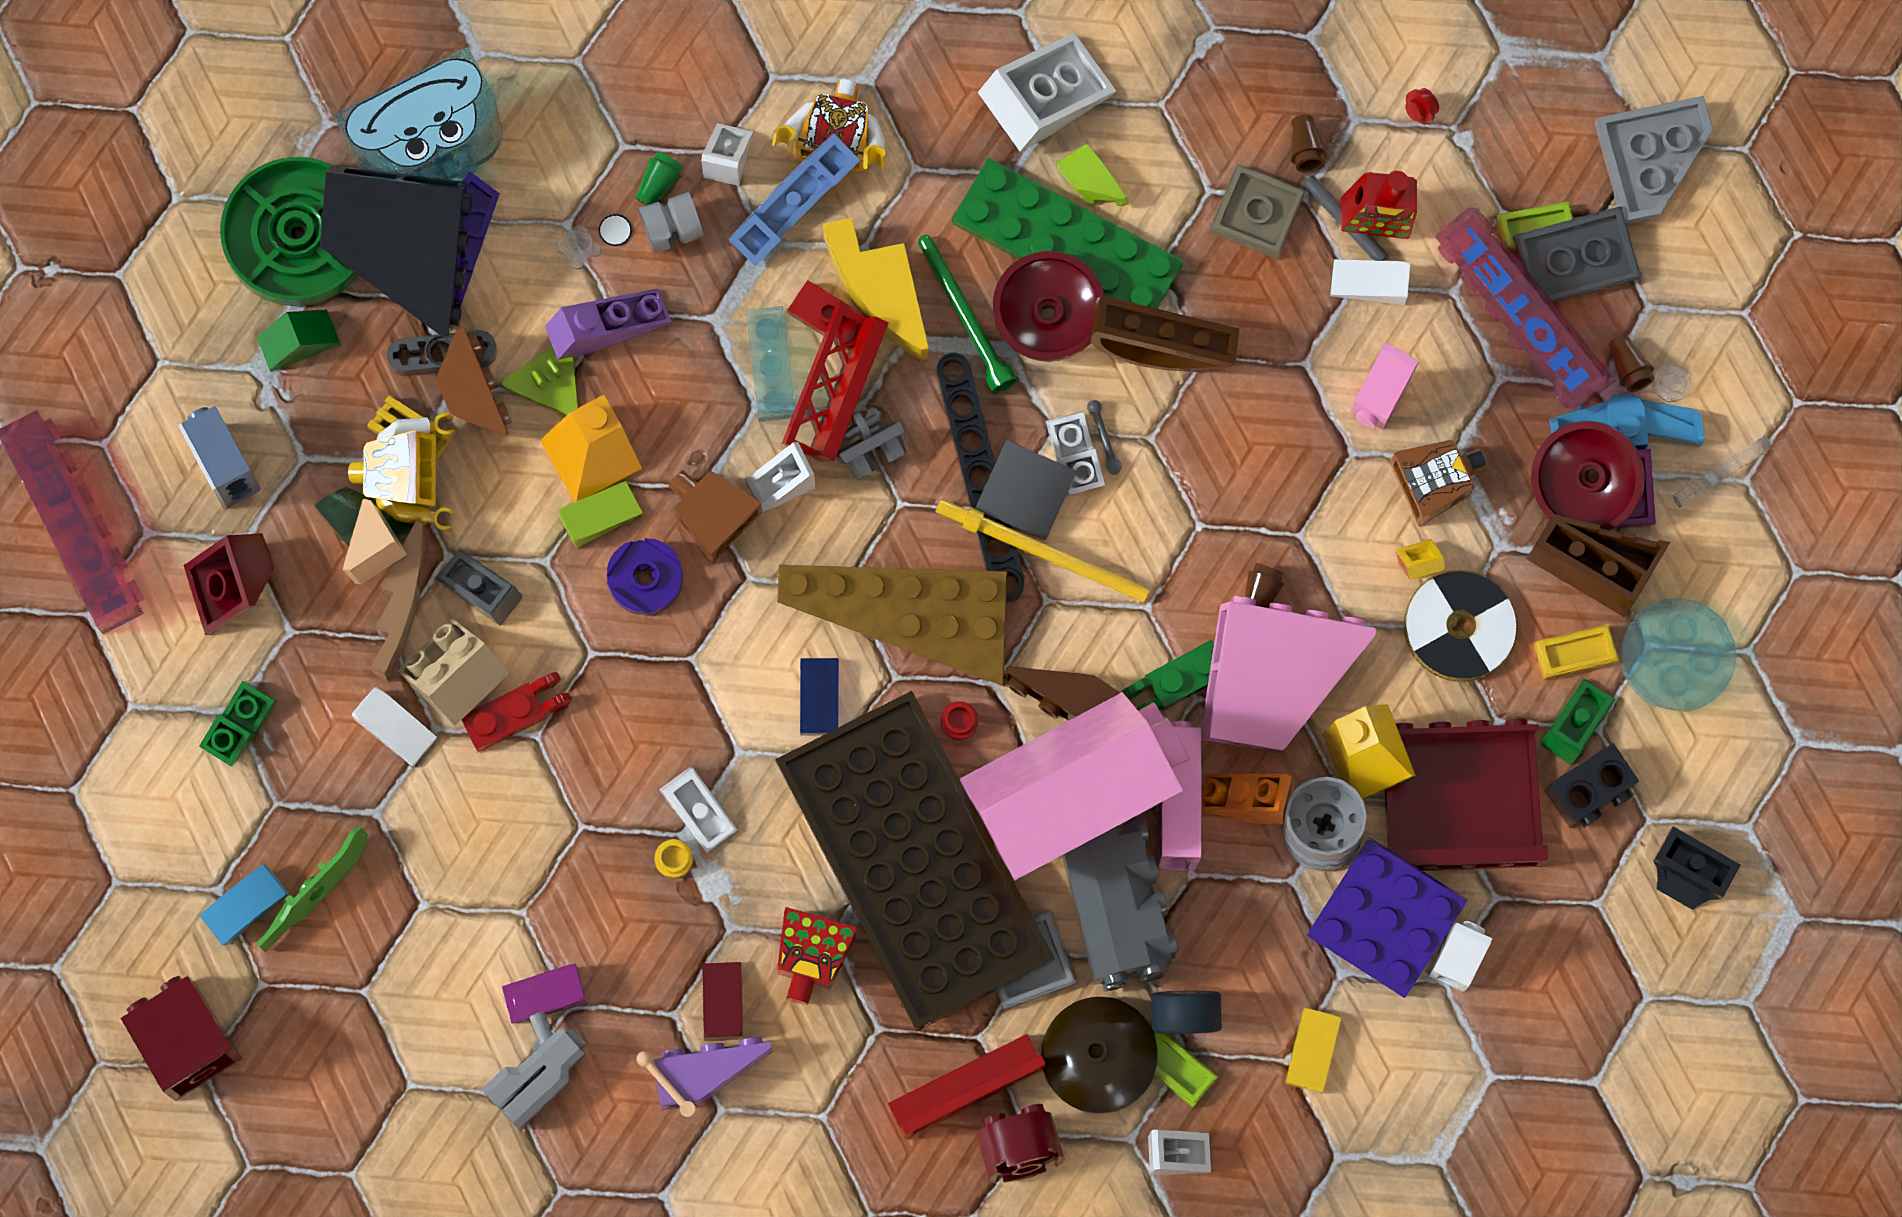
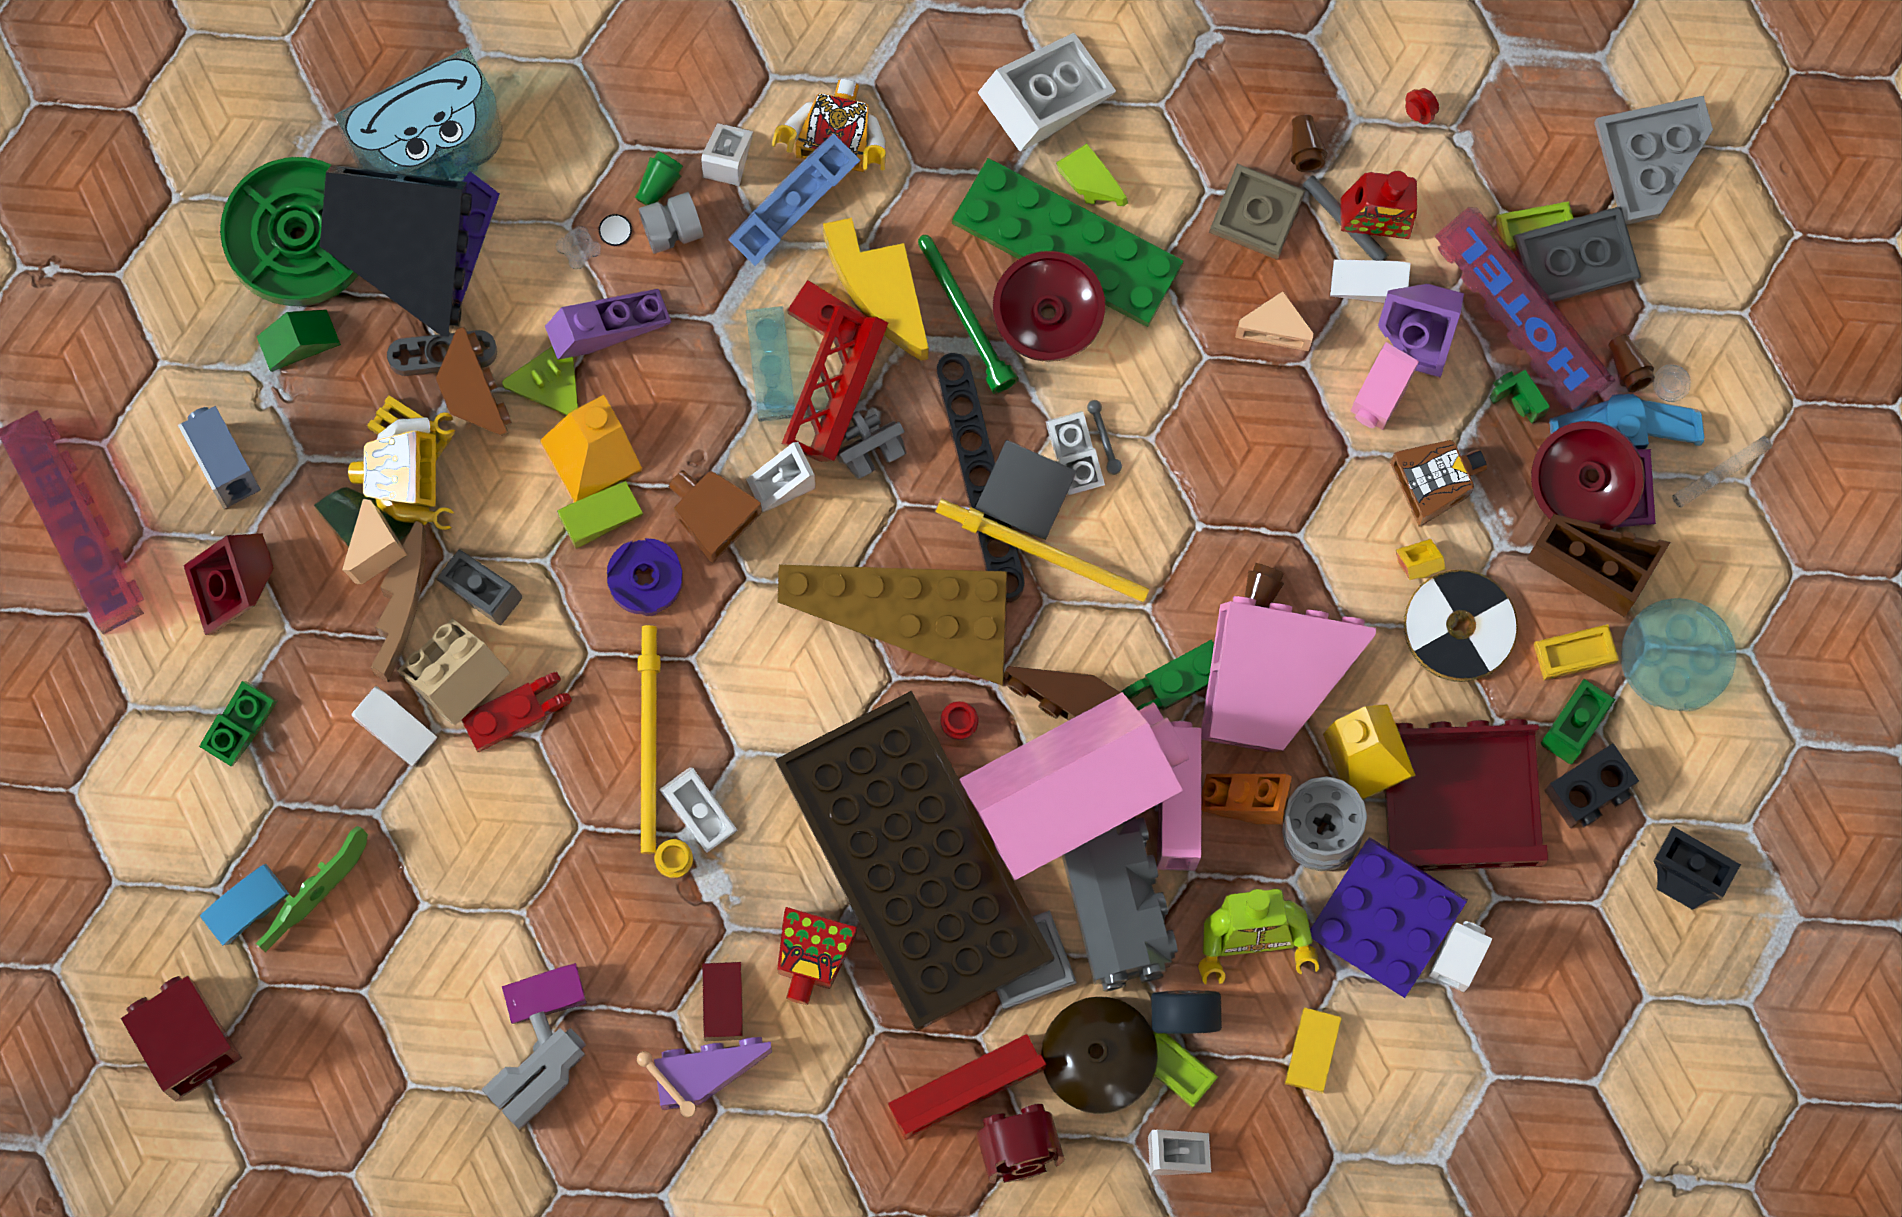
clear blue tile [800,658,839,736] -> none
reddish brown window [1091,295,1239,372] -> none
none -> yellow bar [638,625,661,854]
none -> lime torso [1198,889,1319,985]
none -> light nougat slope [1235,292,1314,351]
none -> medium lavender slope [1378,284,1464,378]
none -> green bracket [1489,370,1550,424]

